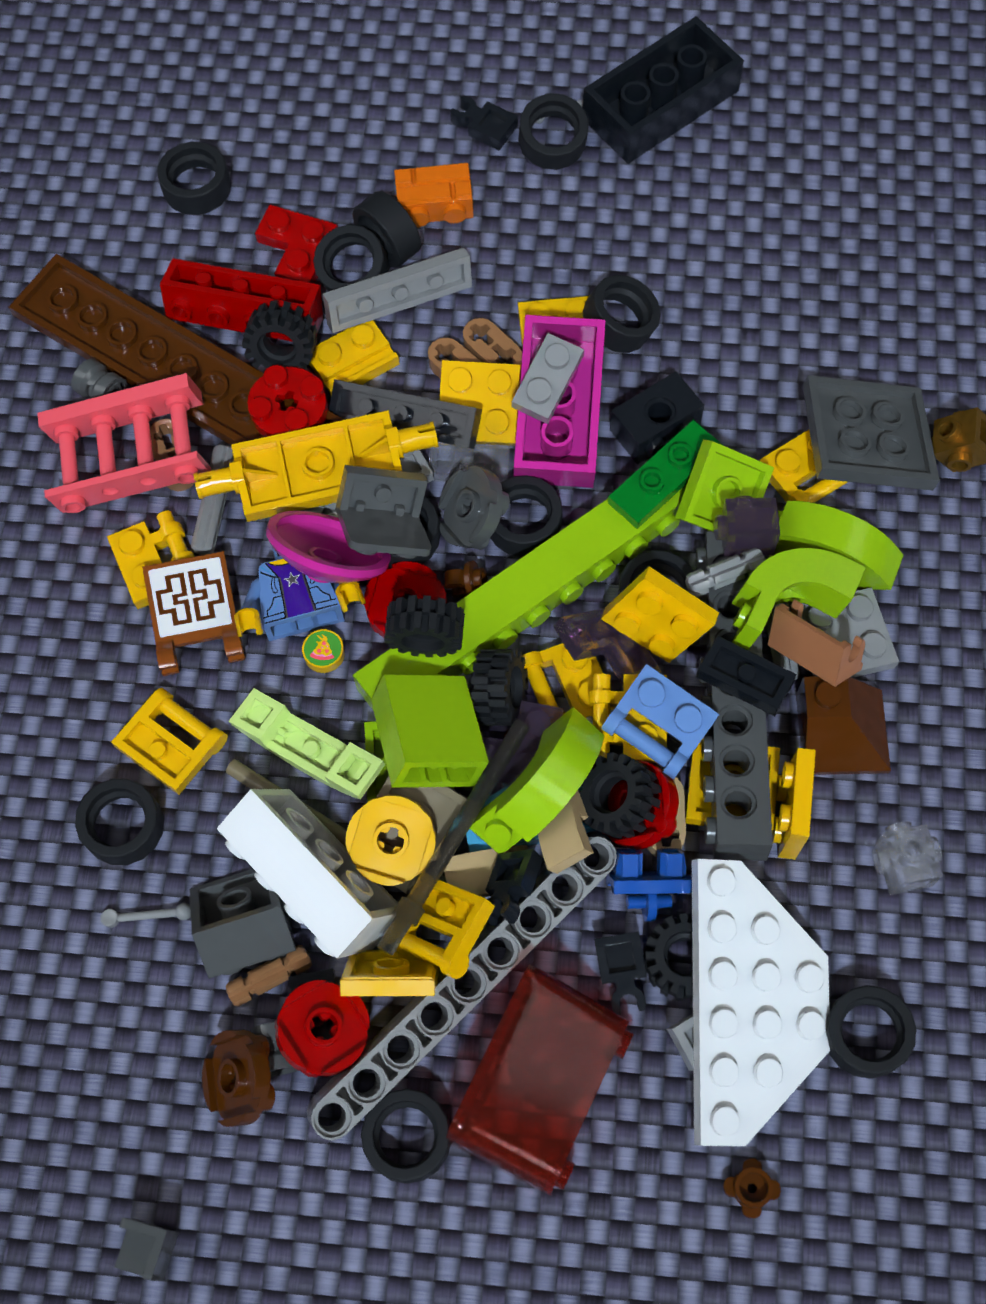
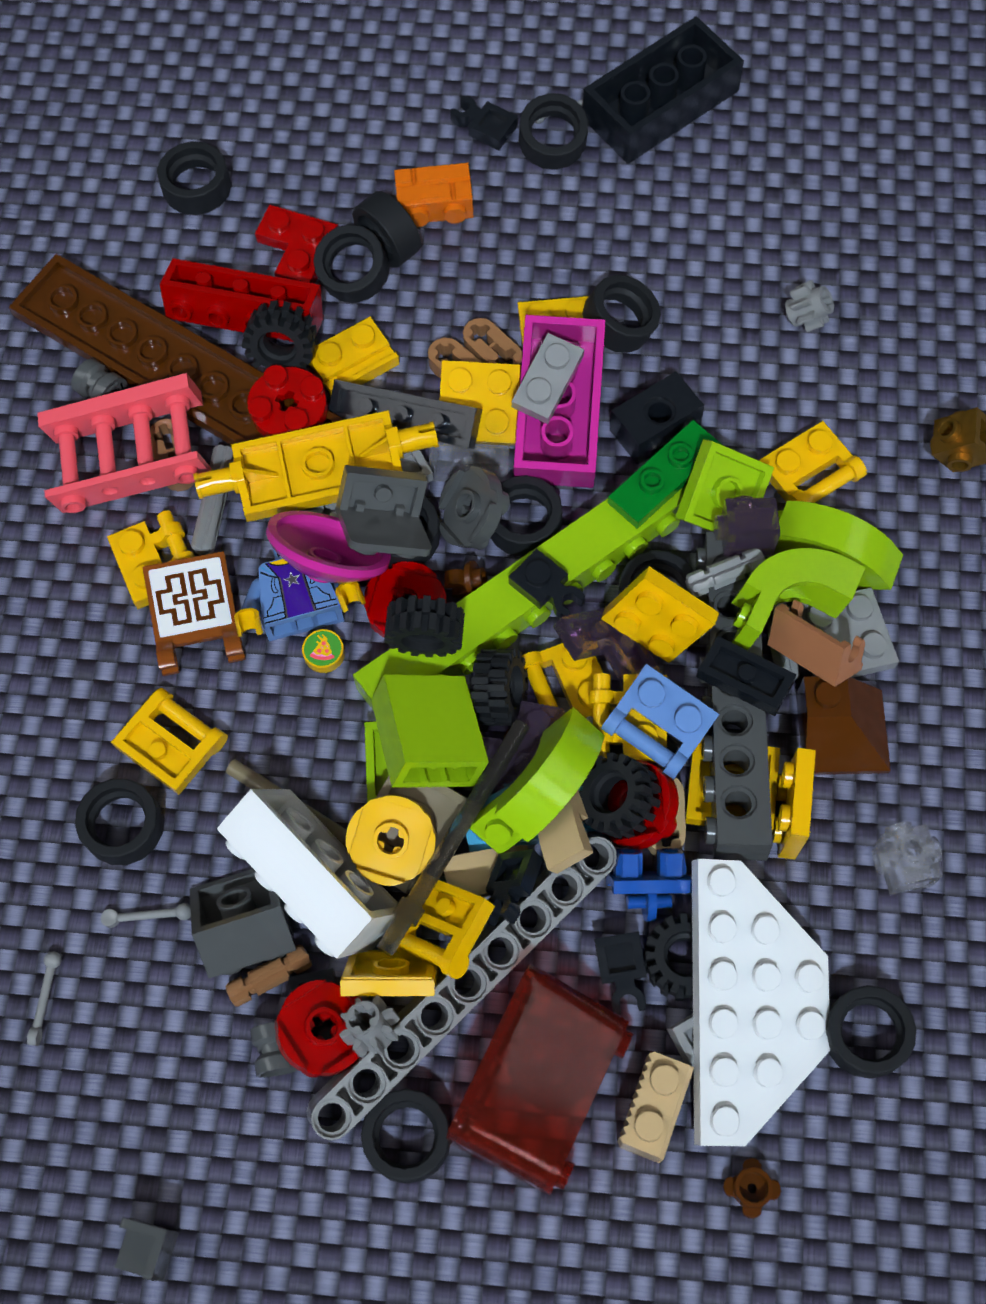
reddish brown plate [202,1029,275,1127] -> none
yellowish green slope [229,688,386,800] -> none
light grey plate [323,247,472,333] -> none
dark grey plate [803,375,940,491] -> none
none -> light grey hinge [27,951,61,1046]
none -> light grey gear [339,996,400,1059]
none -> black plate [508,548,585,622]
none -> tan brick [617,1051,694,1163]
none -> light grey gear [785,280,834,332]

